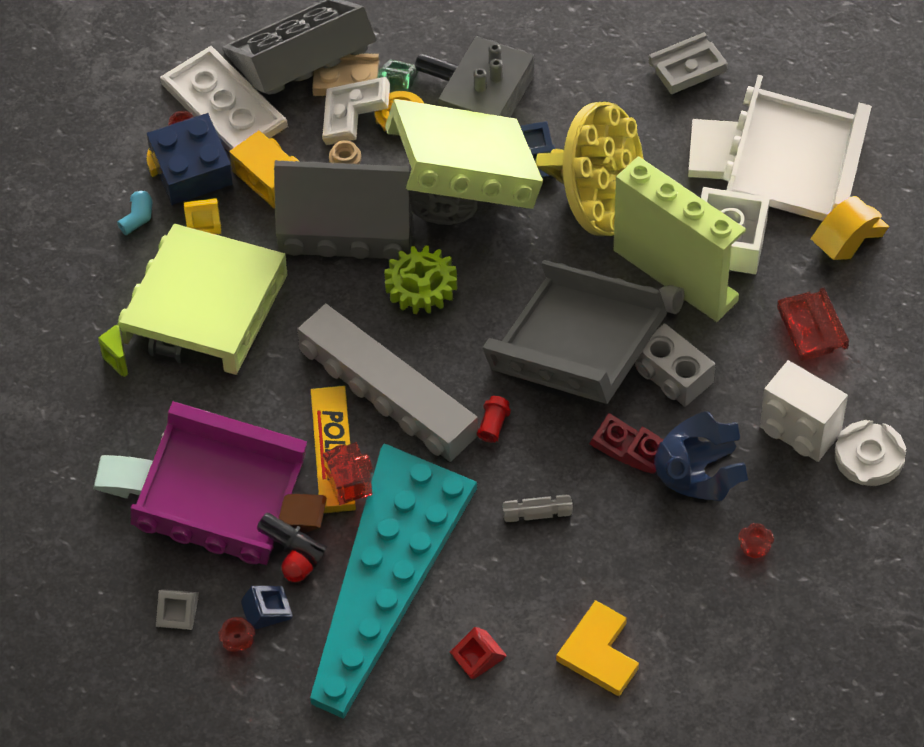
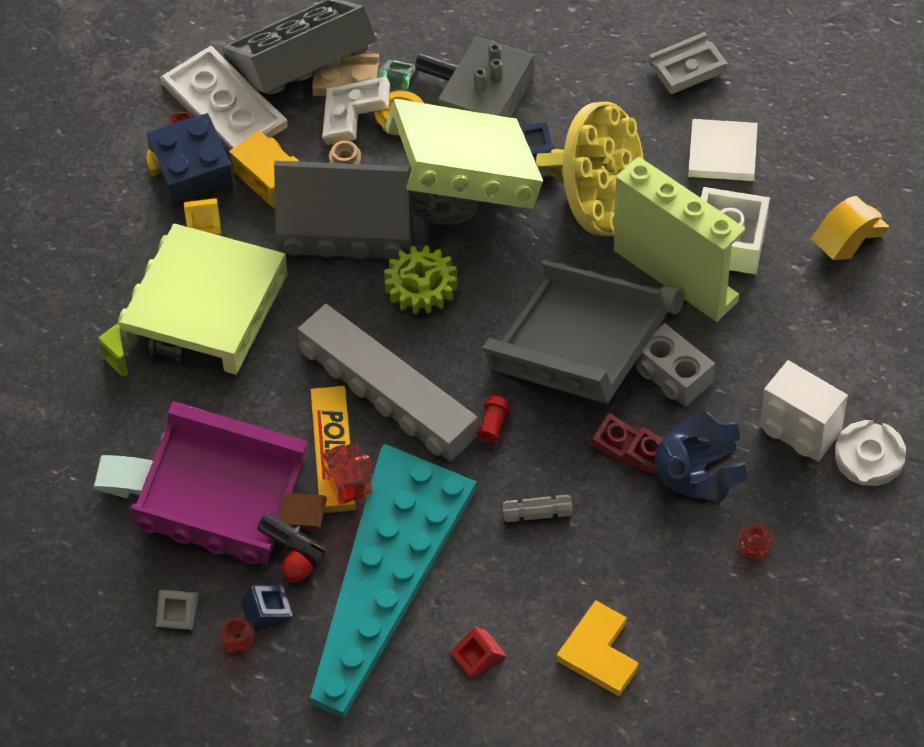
medium azure arm [117,191,153,235] -> none
white panel [723,75,872,221] -> none
clear red plate [777,288,849,361] -> none

